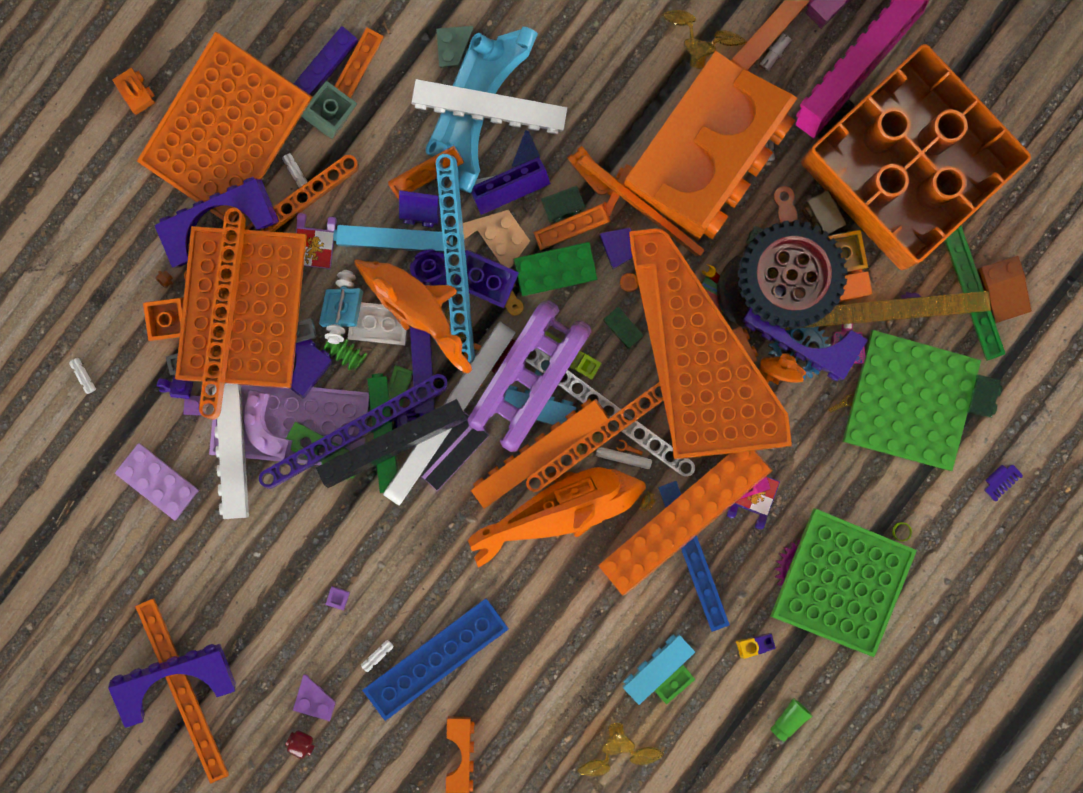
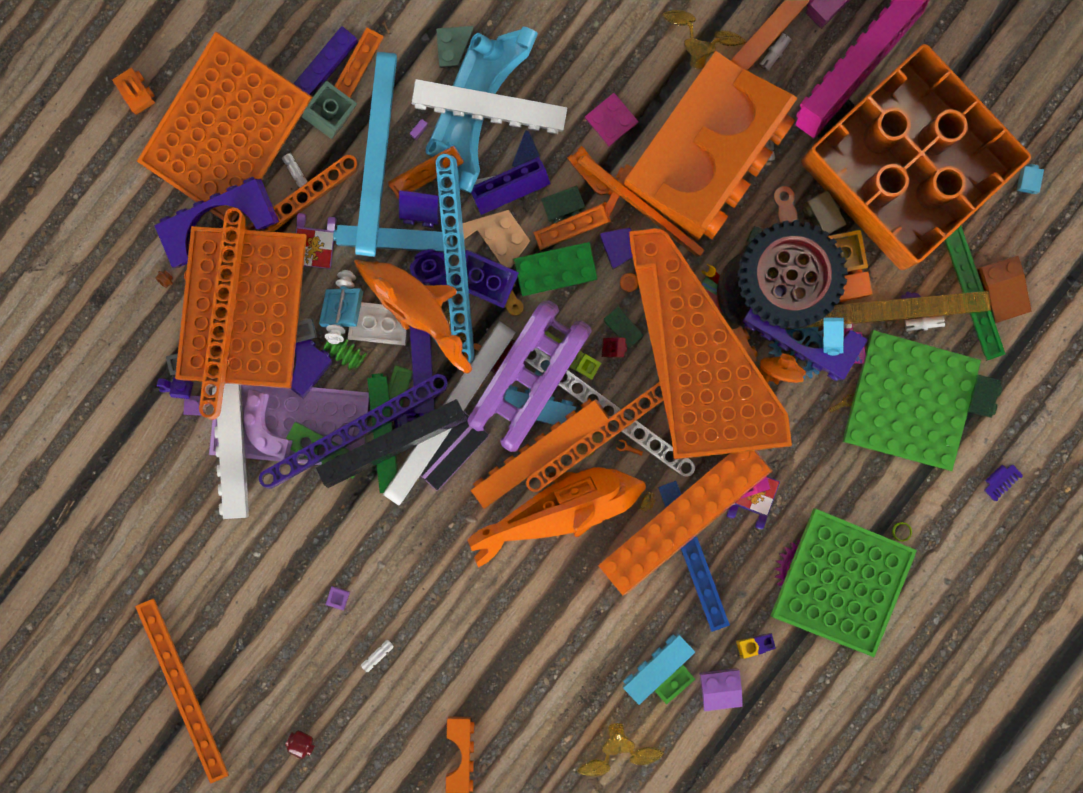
white axle [69,358,96,394] -> none
dark purple arch [108,644,236,728] -> none
lavender plate [115,443,200,521] -> none
orange brick [143,297,184,341] -> none
medium lavender wing [293,674,336,721] -> none
blue plate [362,598,509,721] -> none
white axle [596,447,652,469] -> none
bright green plant [770,698,813,742] -> none
none -> medium azure beam [355,52,397,257]
none -> medium lavender tile [410,119,428,141]
none -> dark pink plate [585,93,638,147]
none -> dark red plate [601,337,627,358]
none -> medium lavender slope [699,668,742,711]
none -> medium azure slope [824,318,844,356]
none -> white pin [905,314,945,332]
none -> medium azure brick [1017,164,1044,194]

